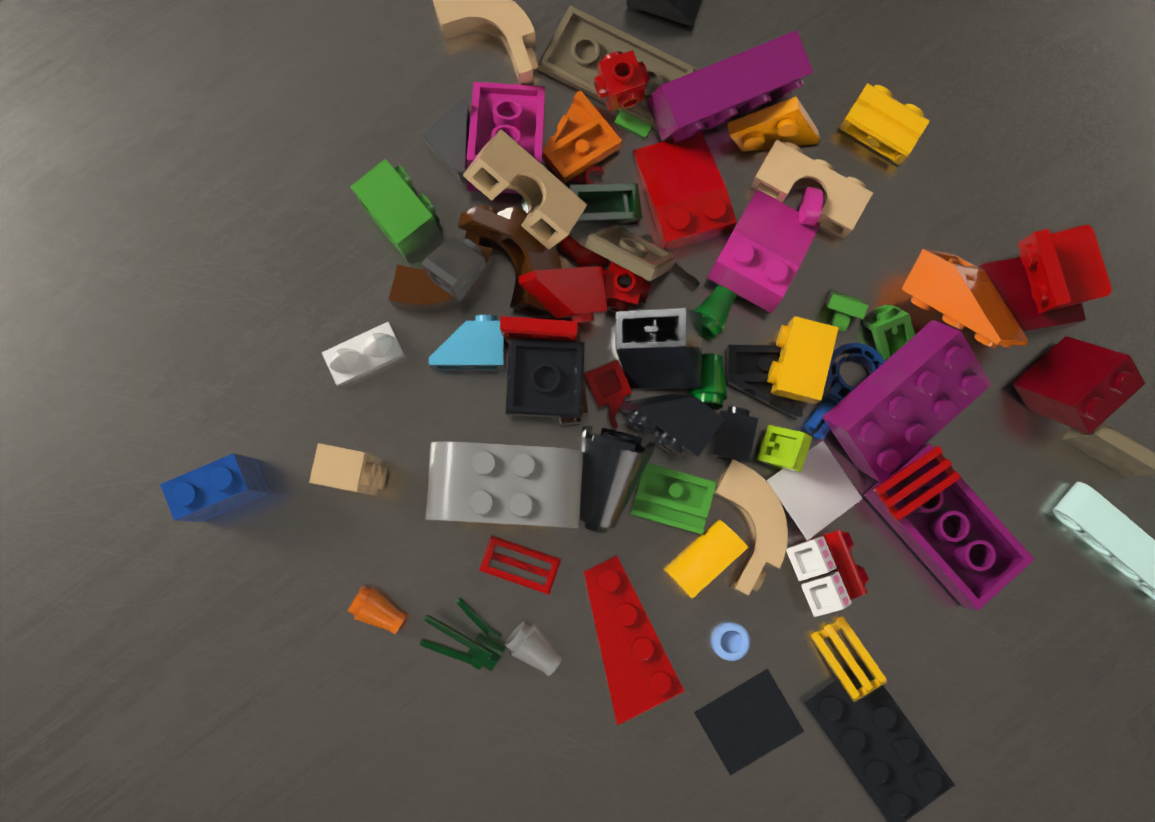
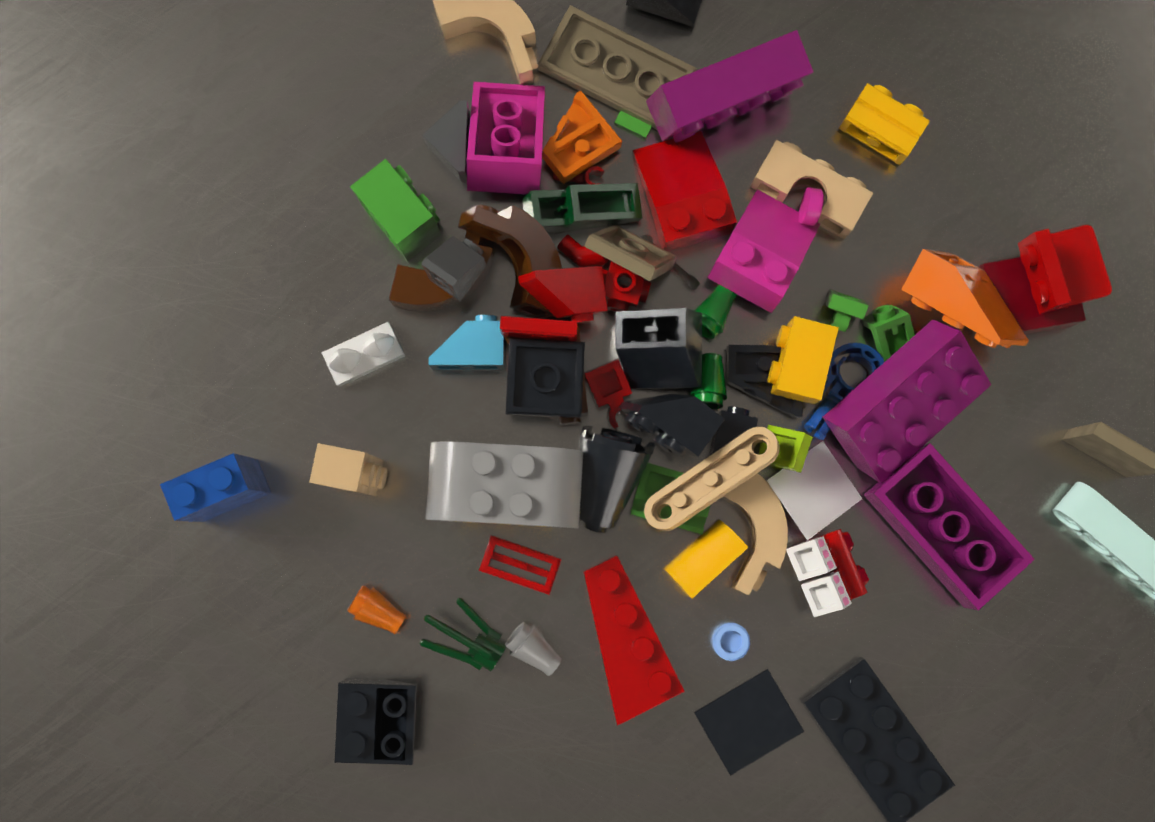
tan arch [462,129,587,250] -> none
red brick [593,50,649,112] -> none
light orange wing [727,96,821,152] -> none
yellow tile [811,616,887,702] -> none
red tile [873,446,962,521] -> none
dark red brick [1013,336,1146,435] -> none
none -> black slope [334,678,417,765]
none -> tan plate [644,427,780,531]

